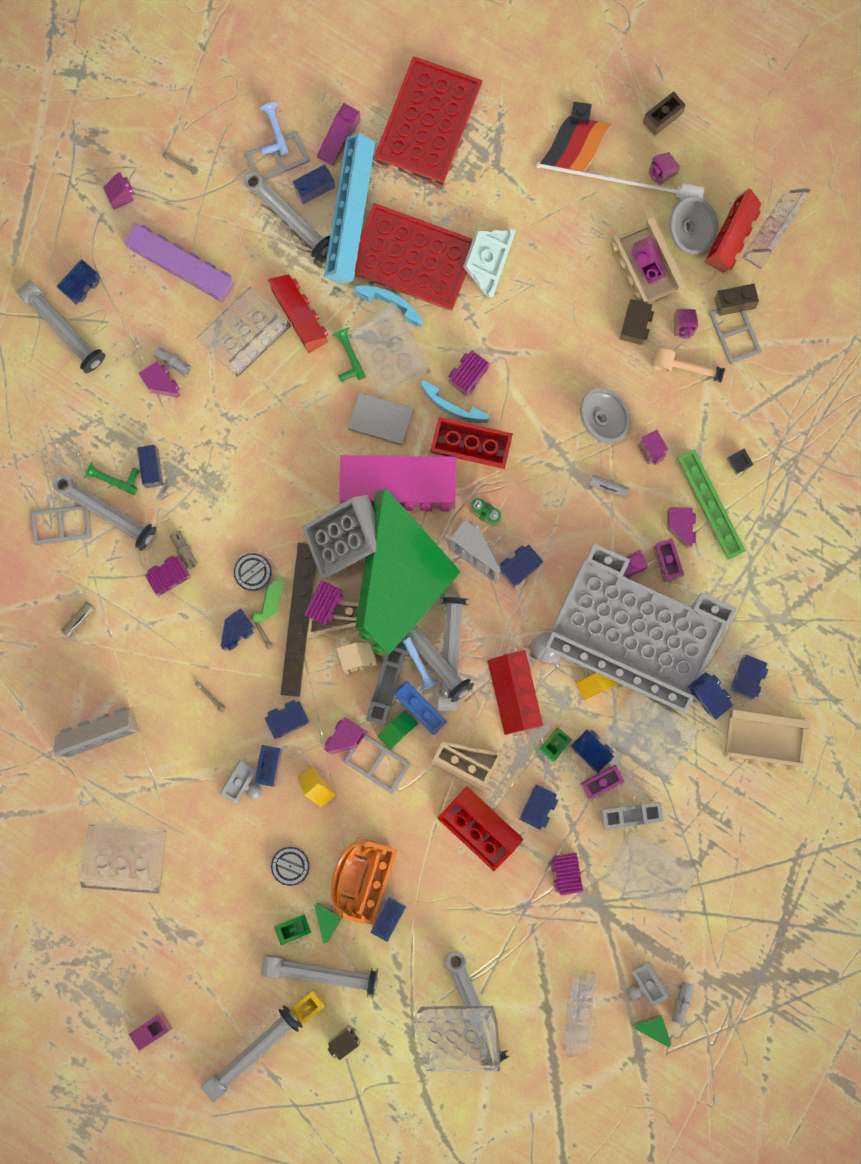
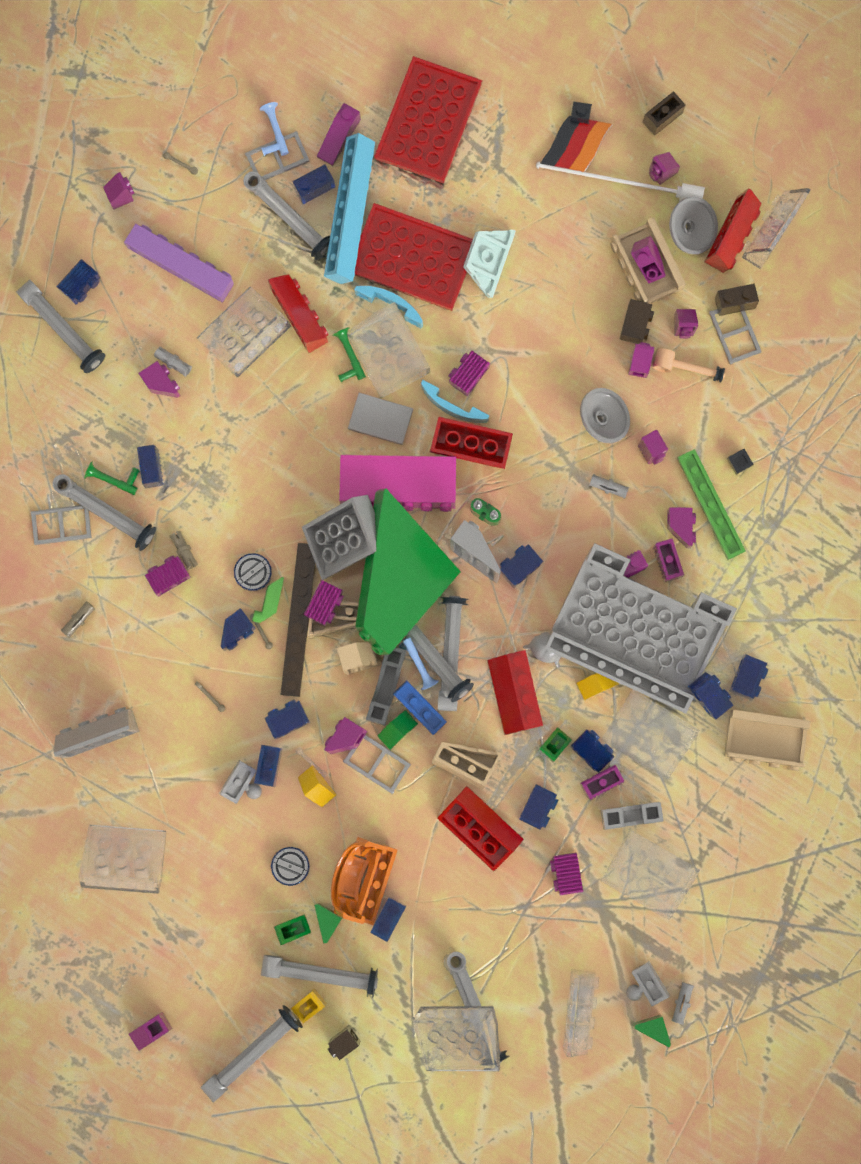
none -> magenta slope [628,342,655,378]

